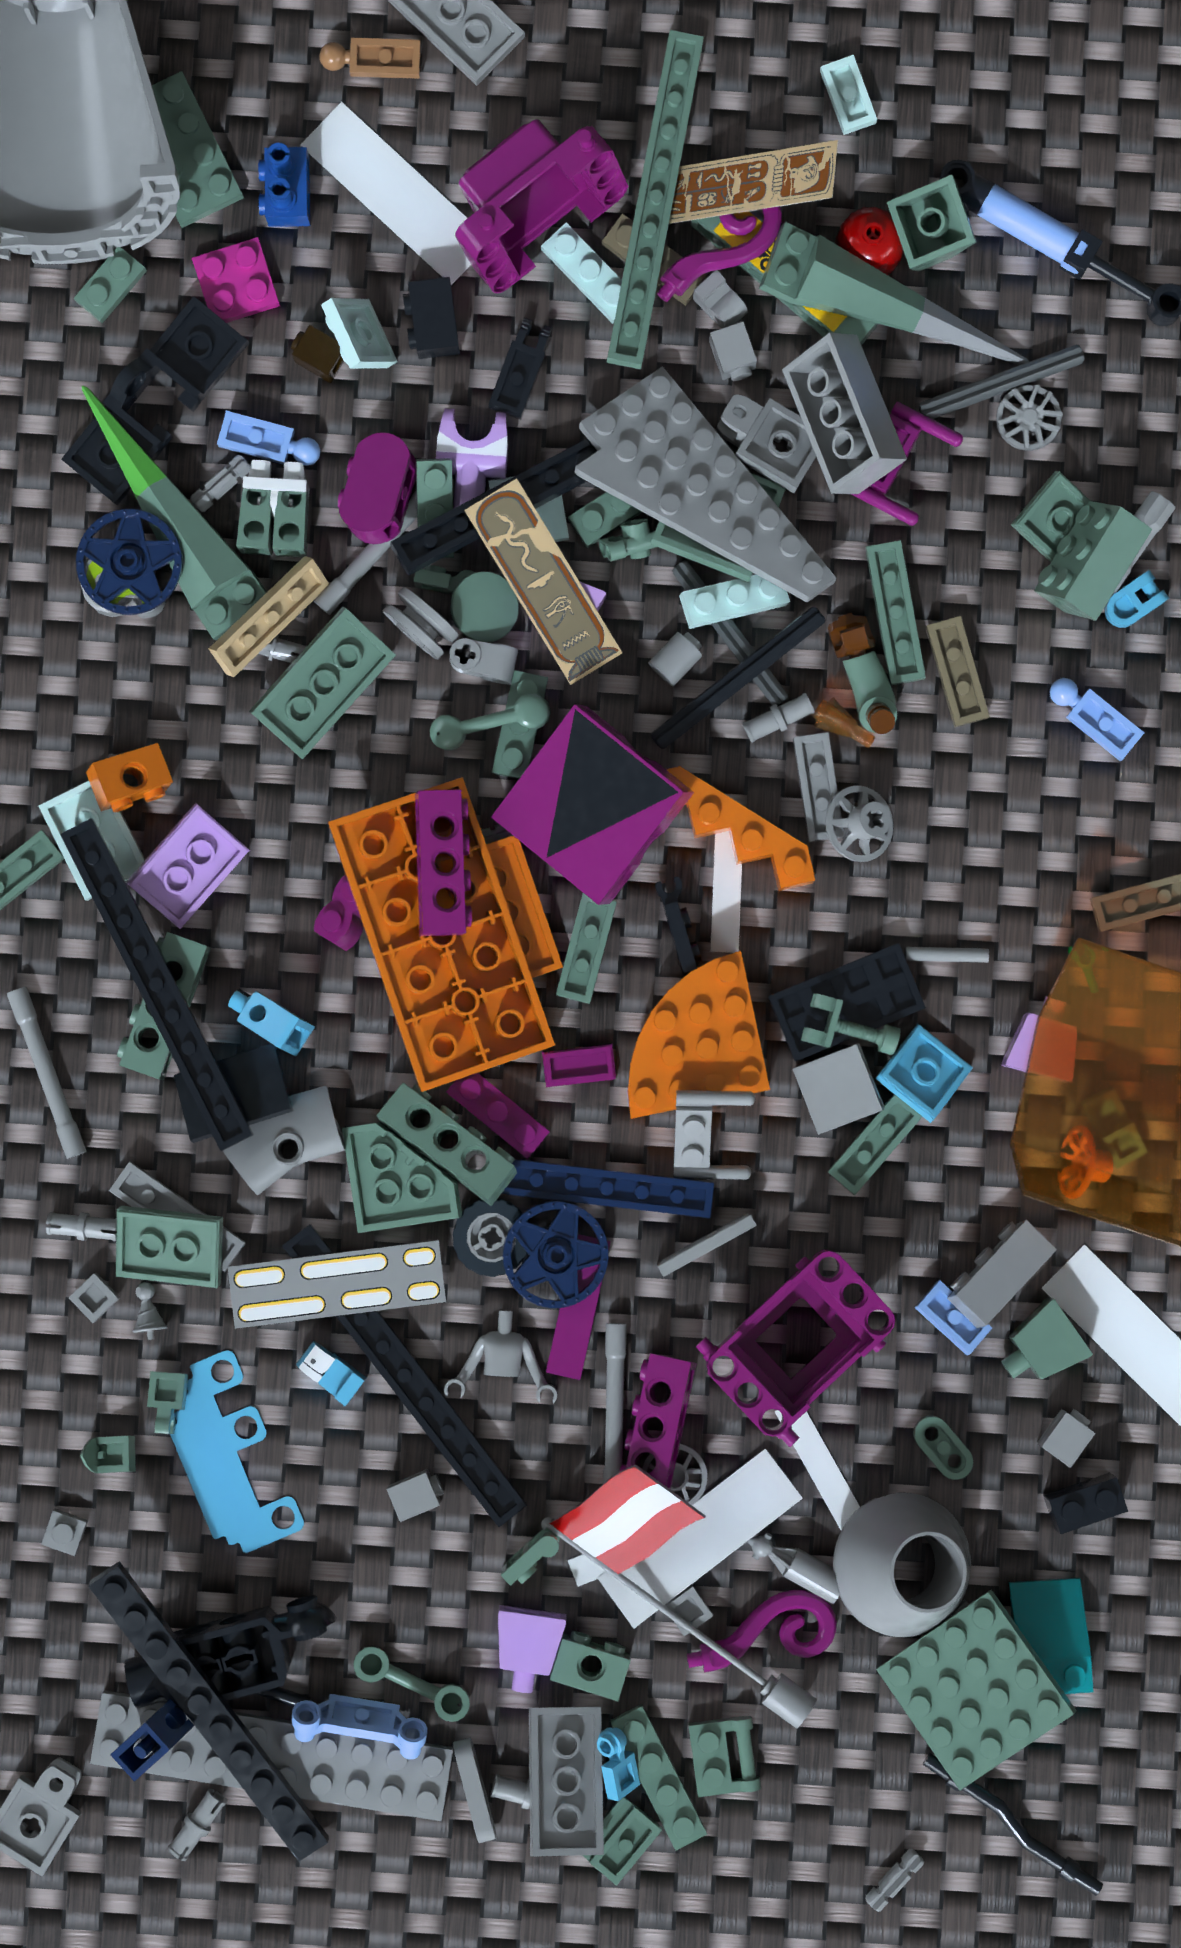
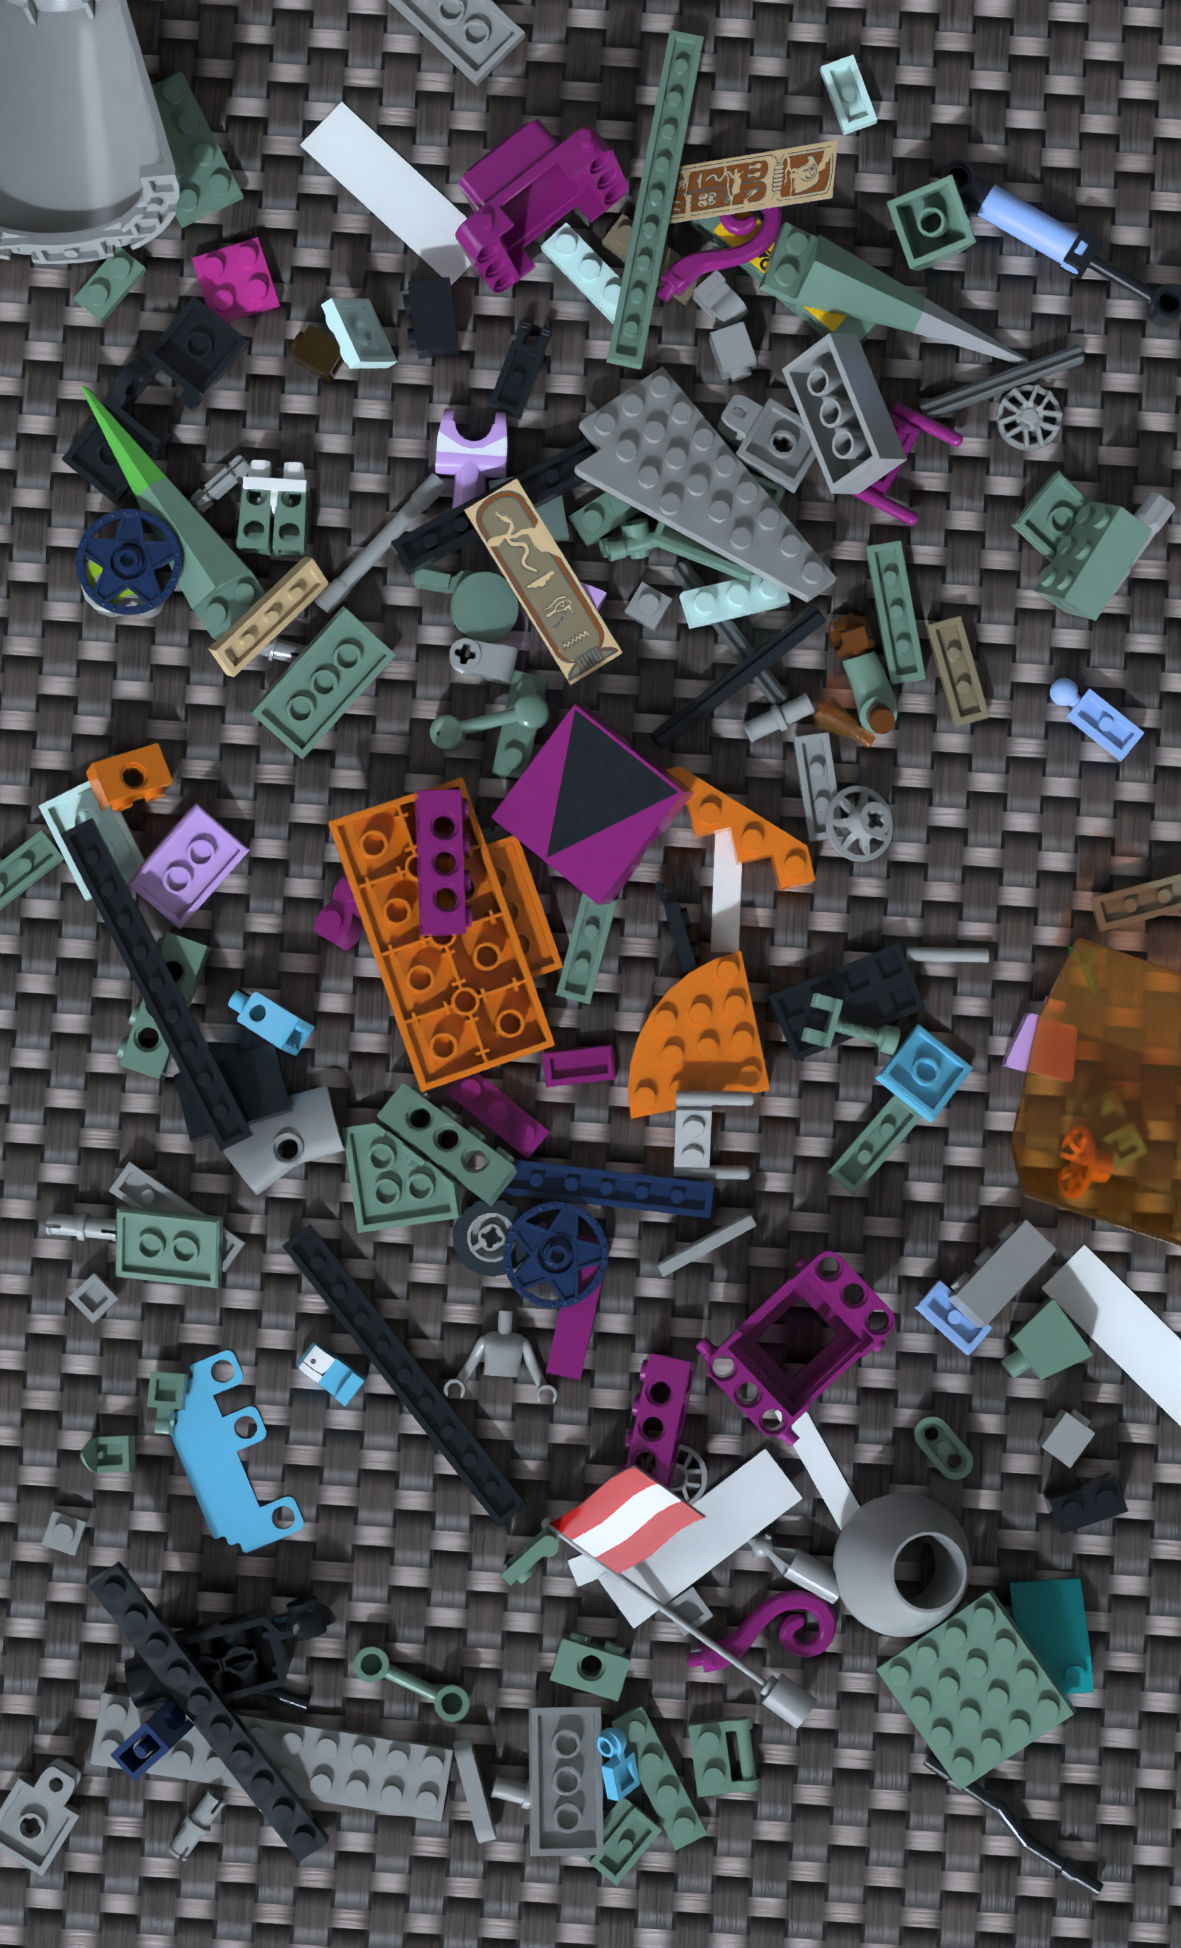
light grey piece [7,987,87,1159] -> none
light grey piece [133,1282,167,1340] -> none
light blue plate [217,410,320,466] -> none
sticker [228,1240,446,1329] -> none
blue brick [258,142,310,227] -> none
light blue plate [292,1694,427,1759] -> none
medium nougat plate [319,38,421,79] -> none
magenta brick [338,433,416,544] -> none
light grey wheel [382,587,459,660] -> none
light grey brick [386,1469,444,1522] -> none
sand green plate [416,458,454,558] -> none
lavender torso [498,1605,566,1693] -> none
light grey piece [603,1323,627,1484] -> none
light grey brick [648,632,702,687] -> none
light grey tile [793,1043,885,1135] -> none
red cylinder [835,207,904,275] -> none
light grey axle [865,1849,924,1912] -> none
medium azure plate [1105,570,1169,628] -> none
none -> light grey plate [624,582,672,631]

